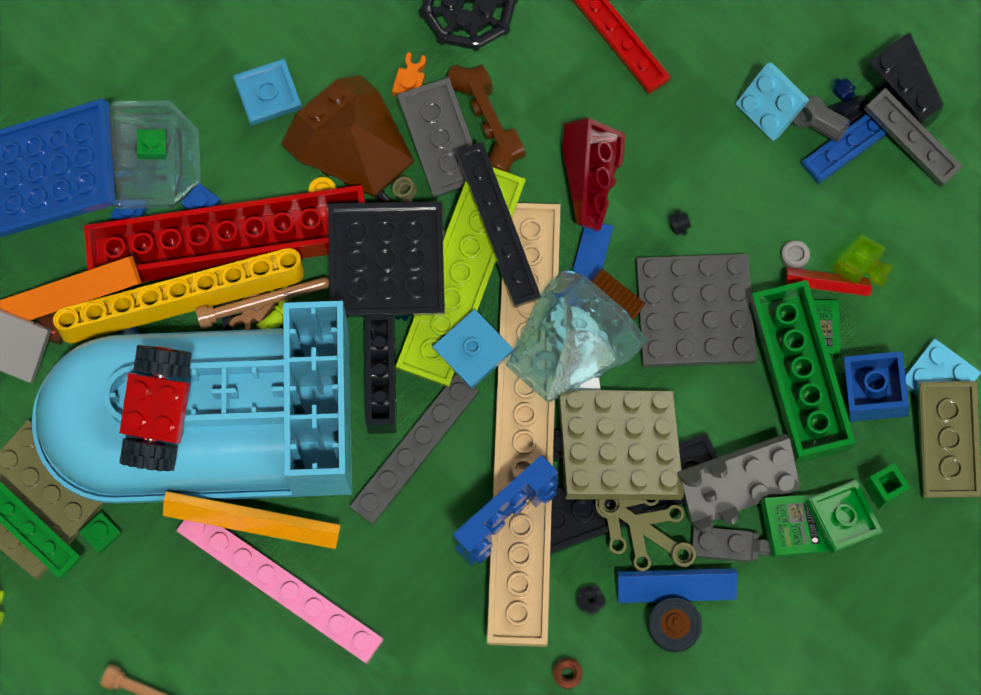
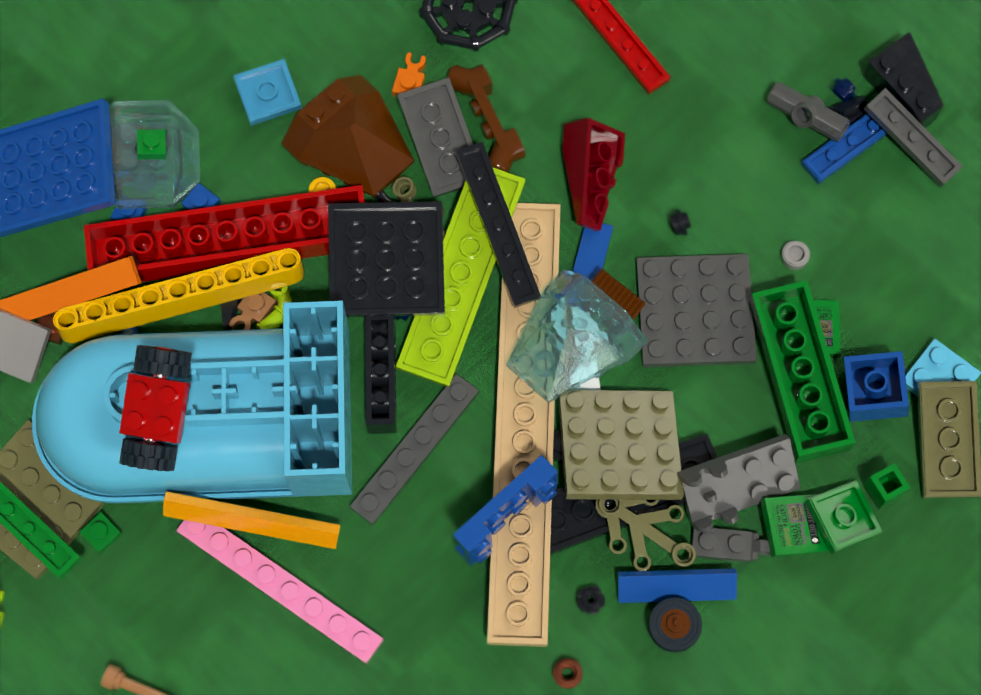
medium nougat piece [195,277,330,329] -> none
dark azure plate [433,309,514,389] -> none
medium azure plate [735,62,809,141] -> none
red tile [784,267,872,296] -> none
clear neon green plate [832,235,893,286] -> none

